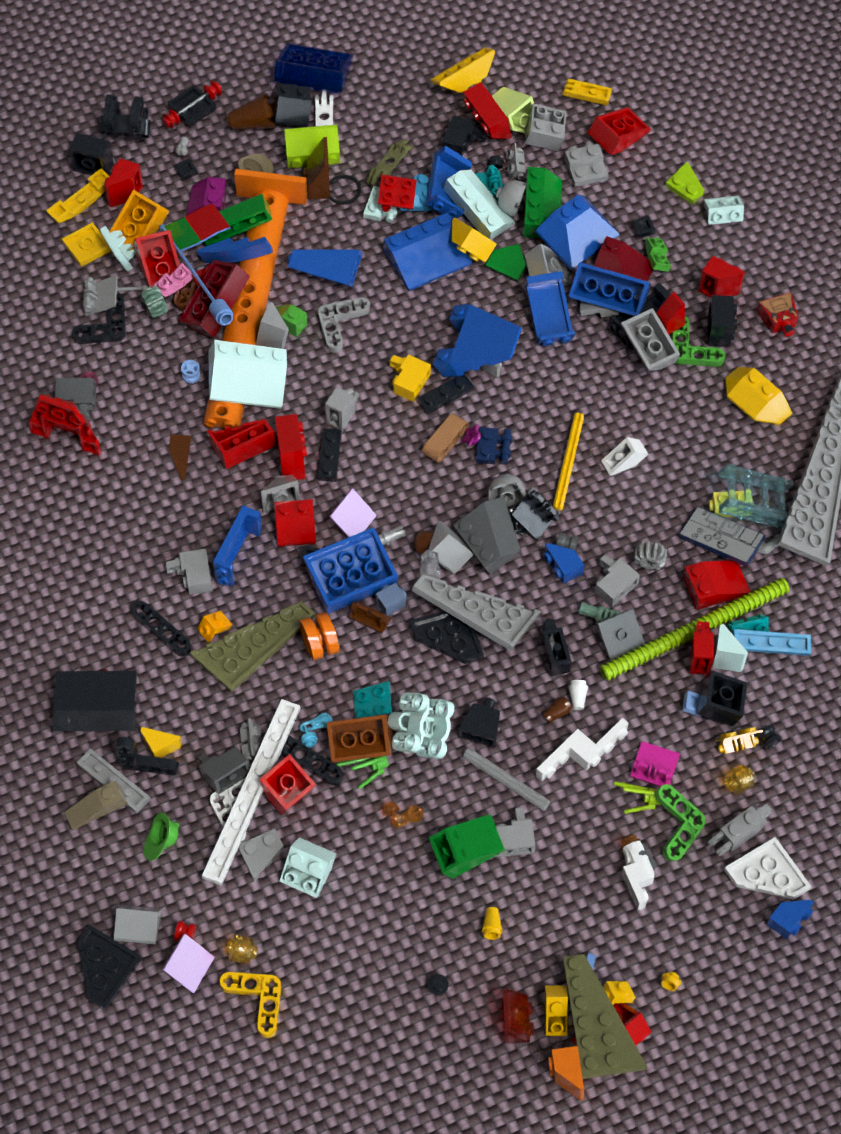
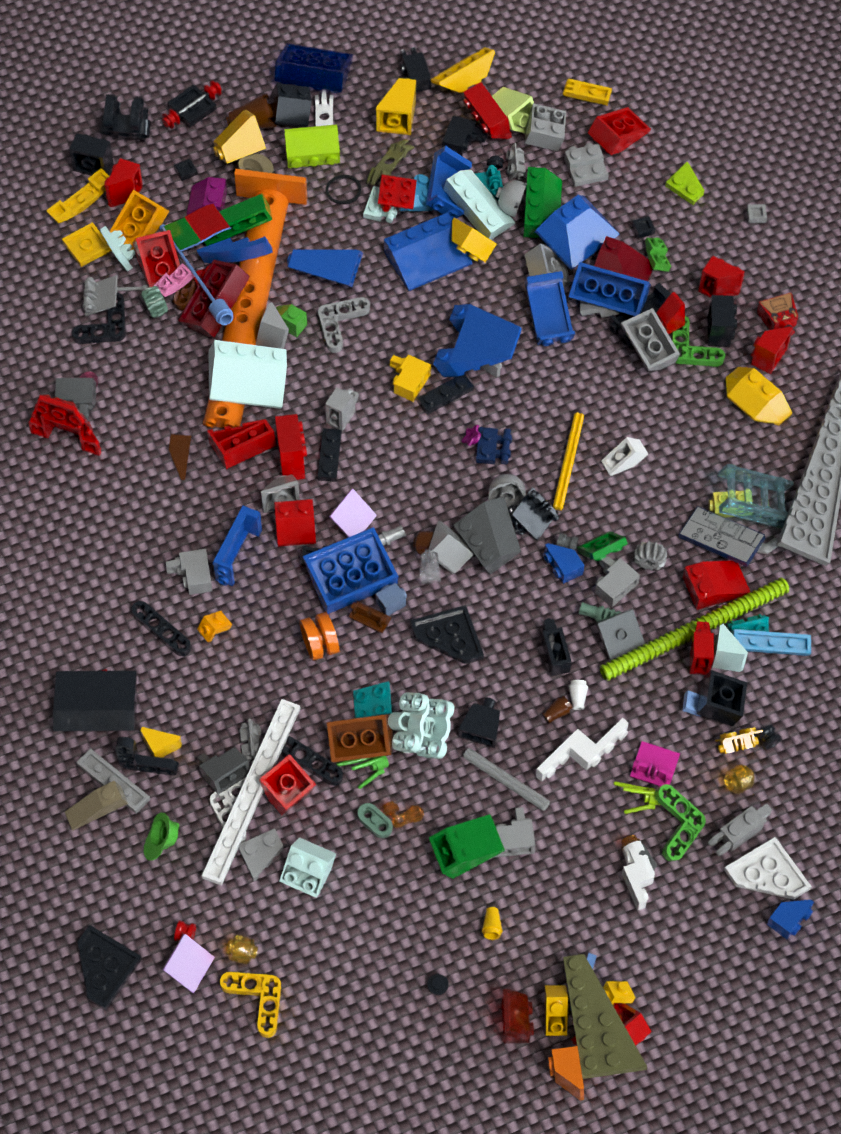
light grey slope [114,905,163,944] -> none
light grey arm [175,136,189,156] -> none
light blue wheel [181,360,200,383] -> none
olive wing [190,601,316,693] -> none
medium azure piece [300,713,332,747] -> none
reddish brown slope [304,137,330,199] -> none
light grey wing [412,574,541,651] -> none
medium nougat beam [422,413,469,463] -> none
green slope [486,244,526,282] -> none
yellow plate [661,972,681,991] -> none
light aqua bracket [704,196,744,225] -> none
none -> yellow slope [213,110,266,164]
none -> sand green plate [358,803,393,838]
none -> yellow slope [376,78,416,135]
none -> black hinge [400,47,431,92]
none -> green plate [577,531,628,561]
none -> light grey plate [747,204,767,223]
none -> red slope [751,326,793,374]

